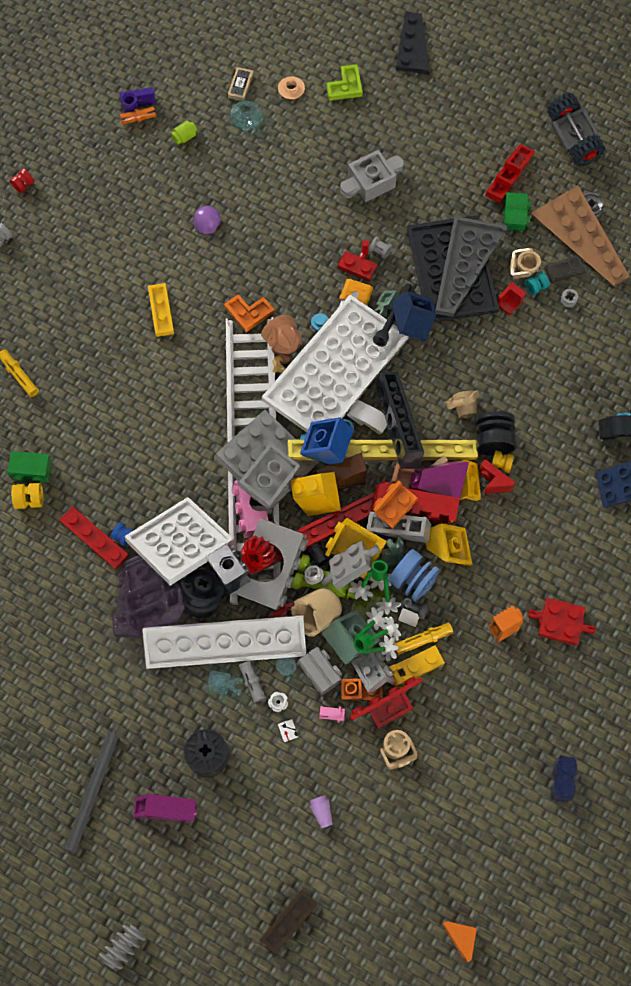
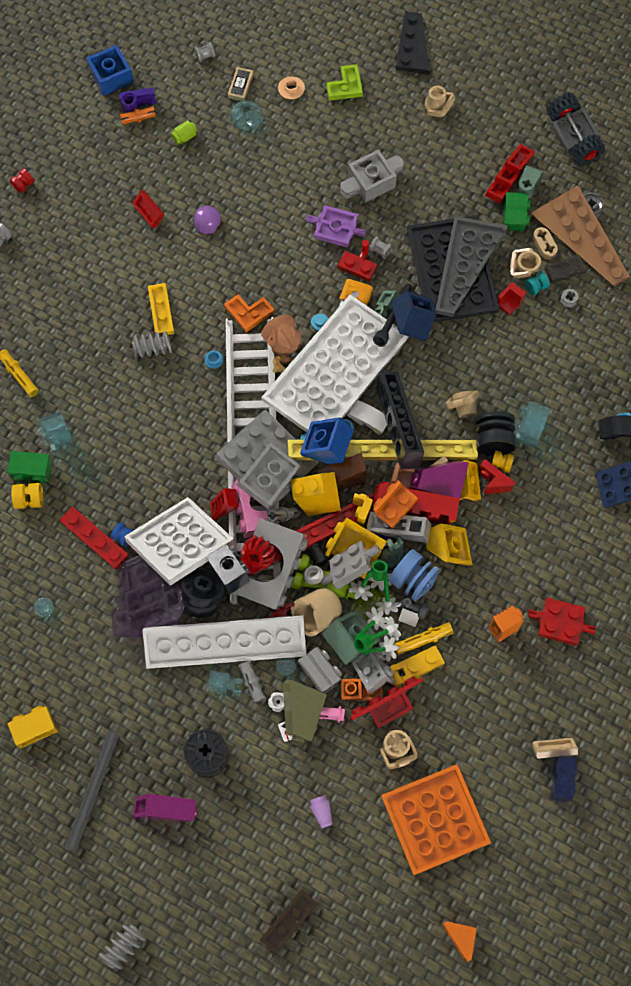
none -> yellow brick [7,706,58,749]
none -> clear light blue plate [34,598,54,618]
none -> clear light blue brick [38,412,73,450]
none -> blue brick [86,45,134,96]
none -> red plate [132,190,165,228]
none -> light grey piece [132,331,172,359]
none -> light grey bush [194,42,215,63]
none -> dark azure plate [205,351,223,369]
none -> red slope [209,488,239,521]
none -> light grey pin [267,507,299,522]
none -> olive slope [283,680,327,744]
none -> medium lavender plate [306,205,366,248]
none -> yellow bracket [352,493,373,527]
none -> orange plate [381,764,491,876]
none -> tan piece [425,86,455,117]
none -> clear light blue brick [514,401,551,448]
none -> sand green piece [517,165,543,199]
none -> tan beam [532,227,558,260]
none -> tan tile [532,738,578,759]

